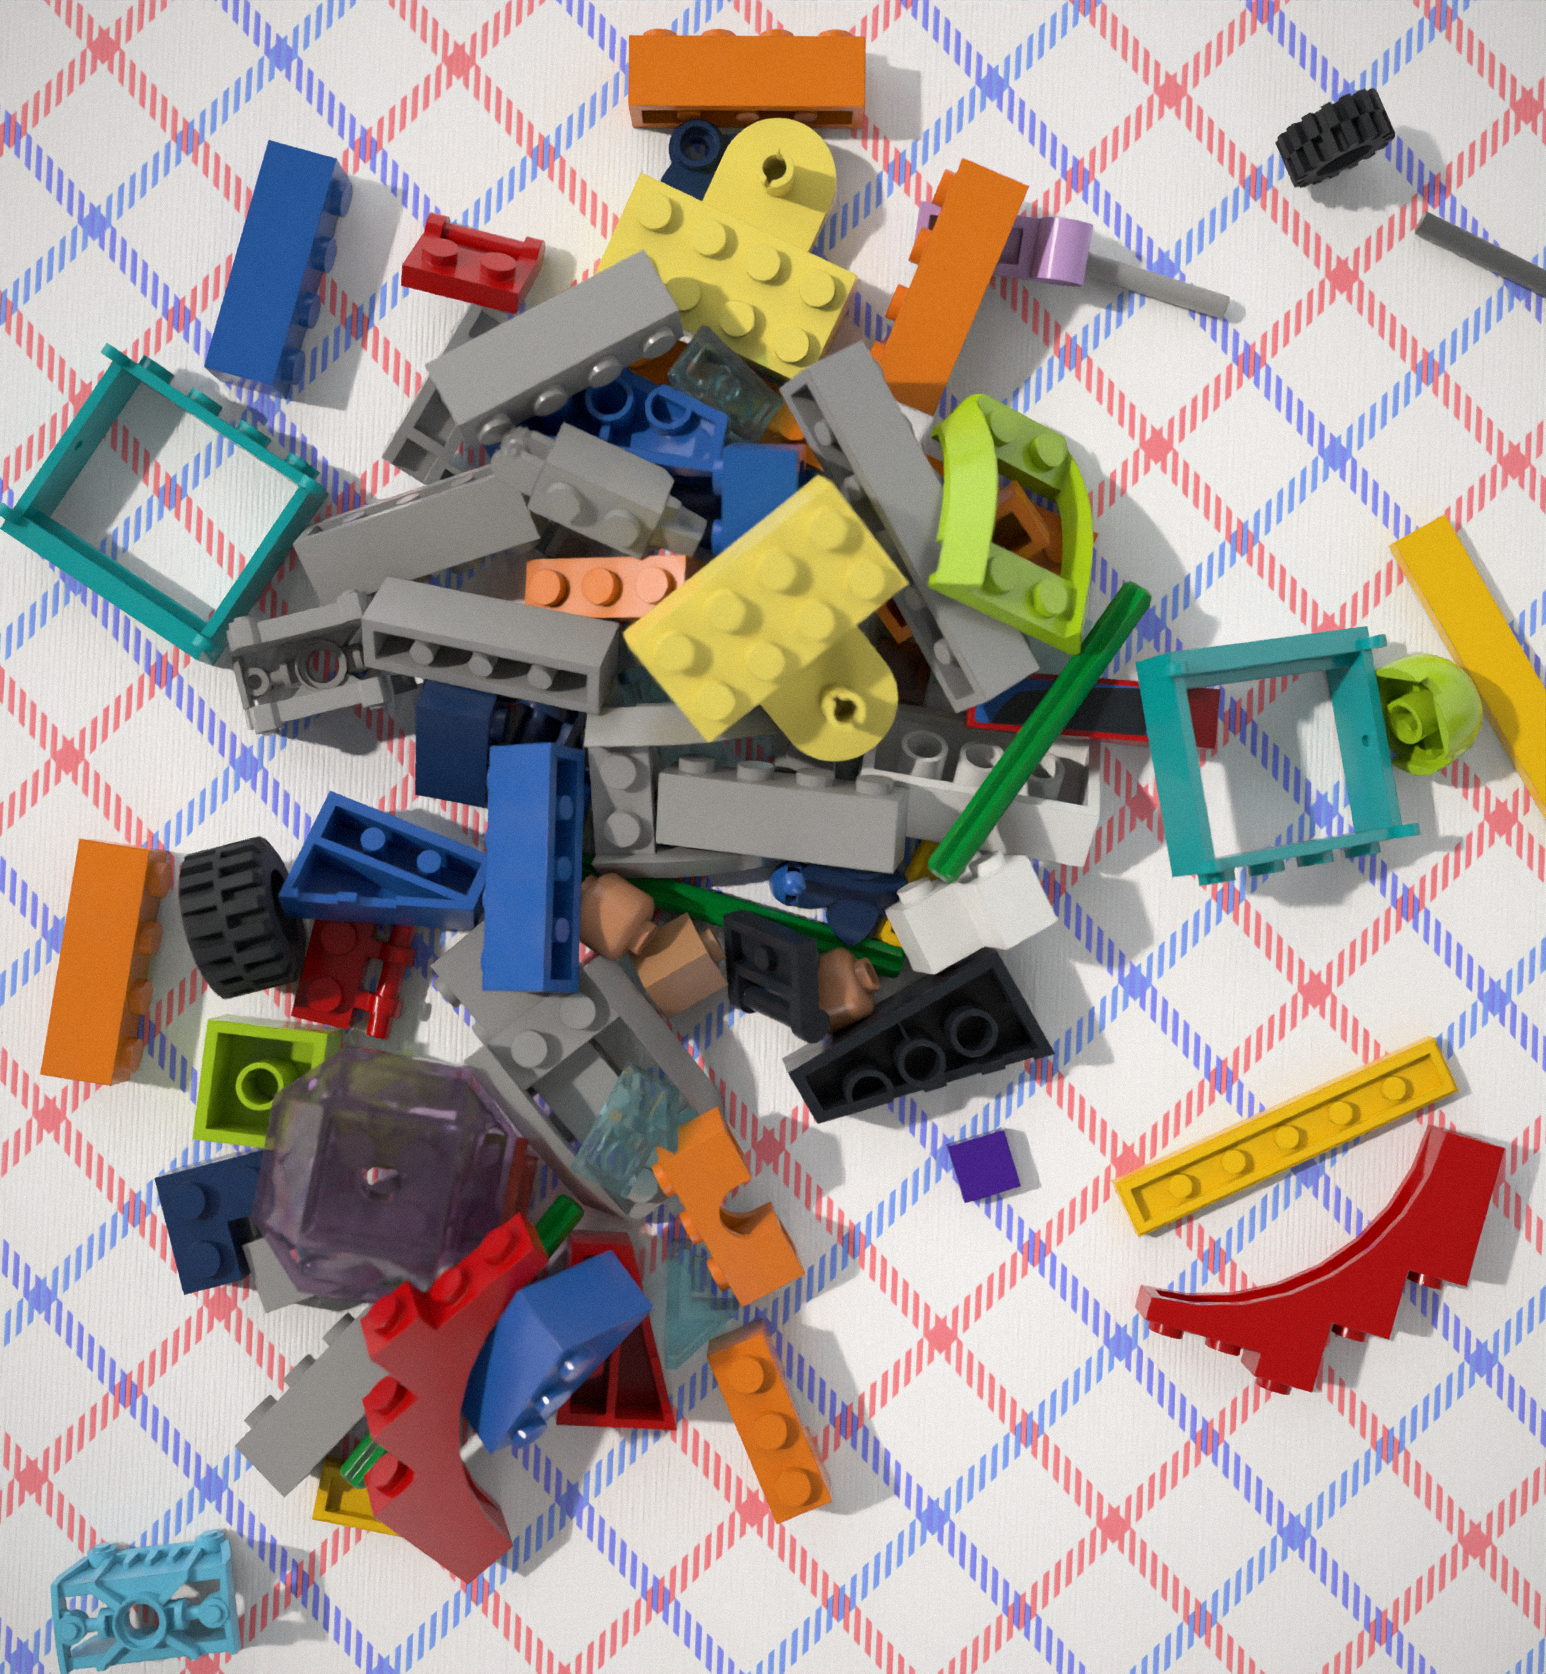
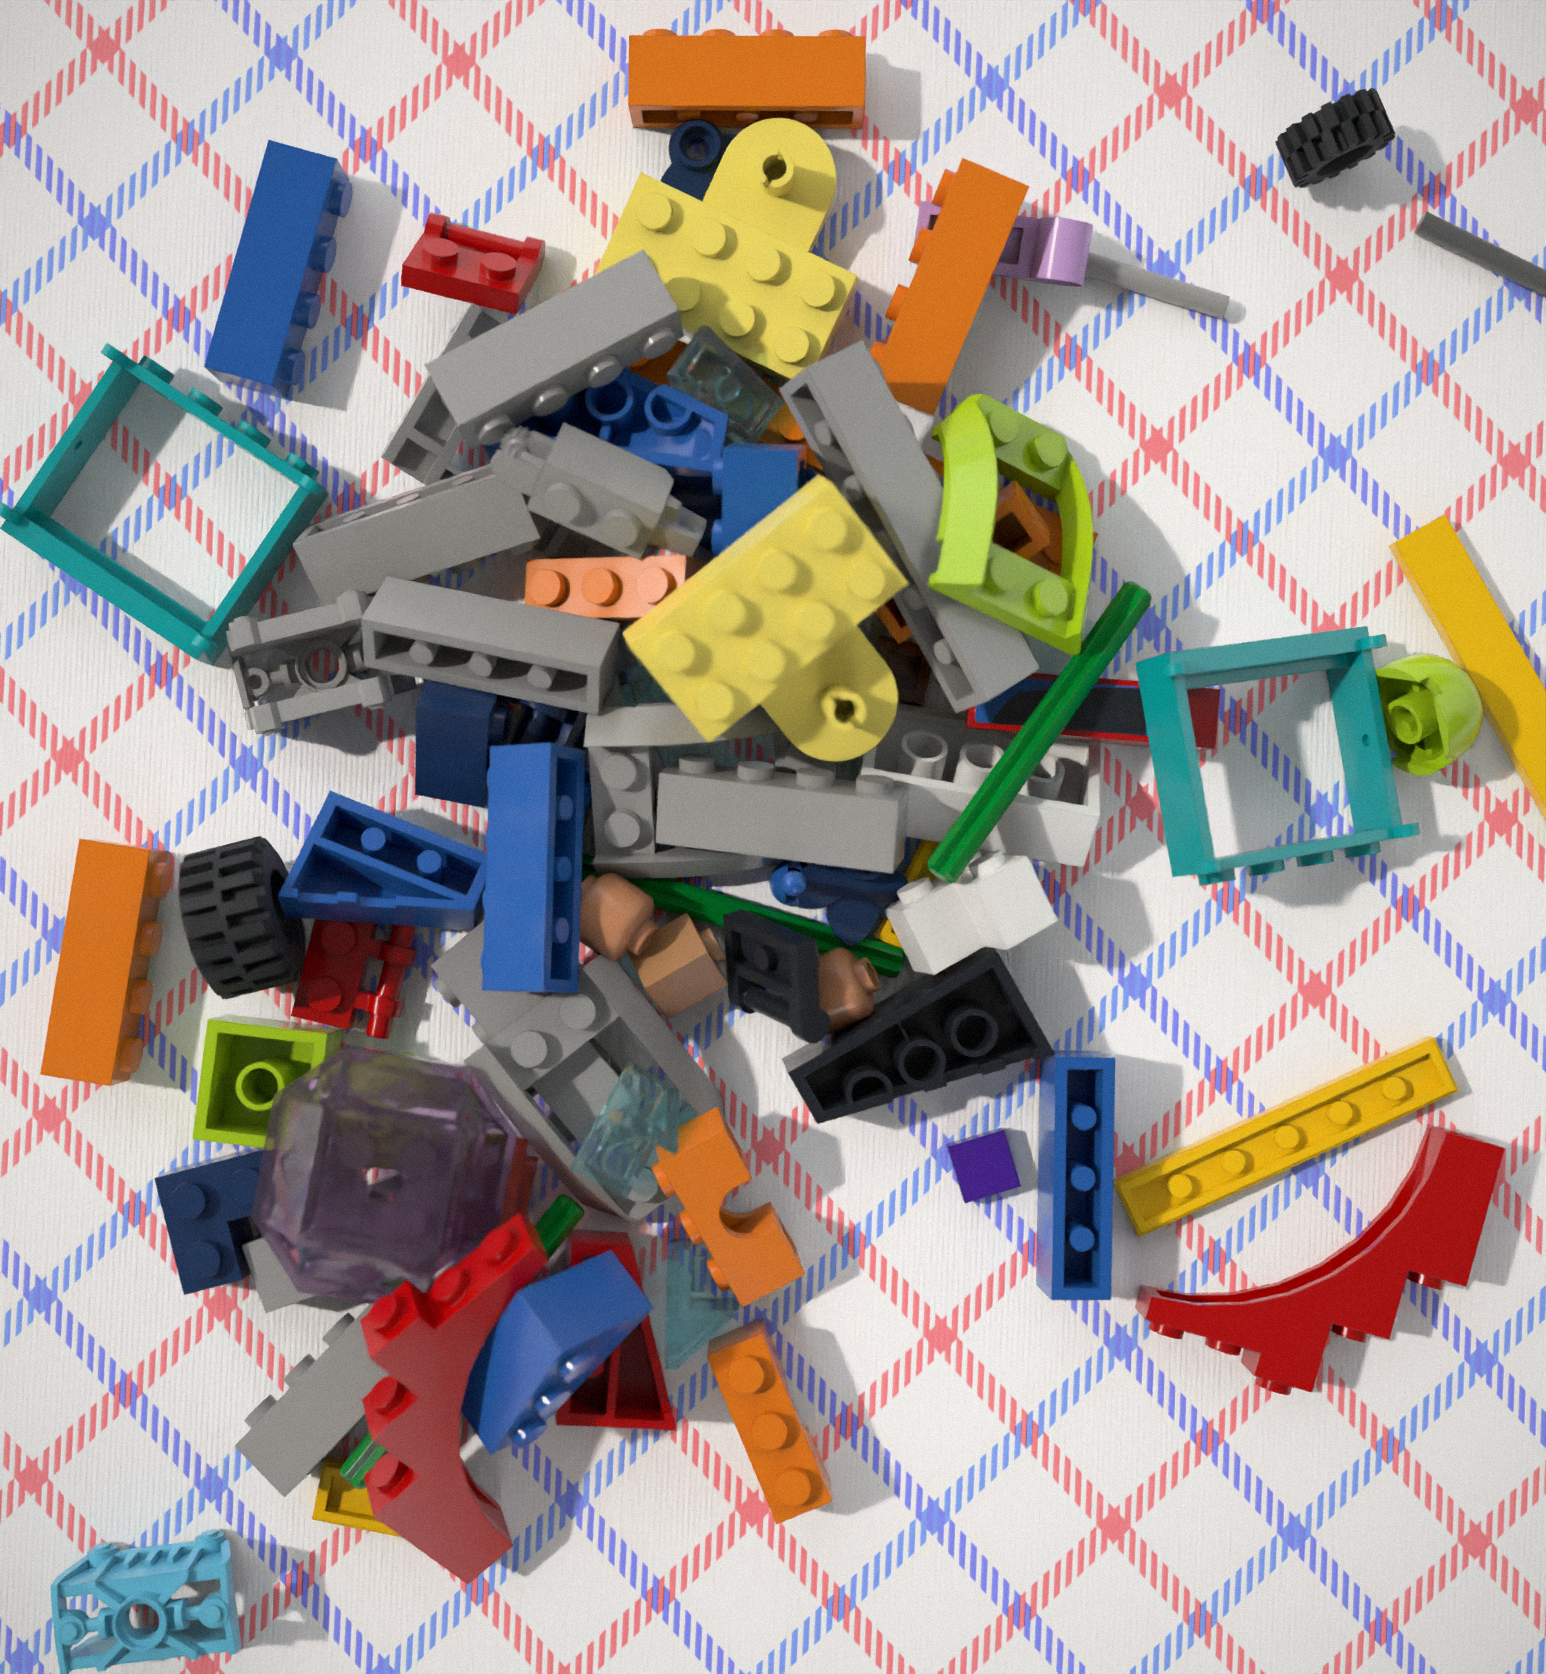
none -> blue brick [1036,1050,1115,1300]

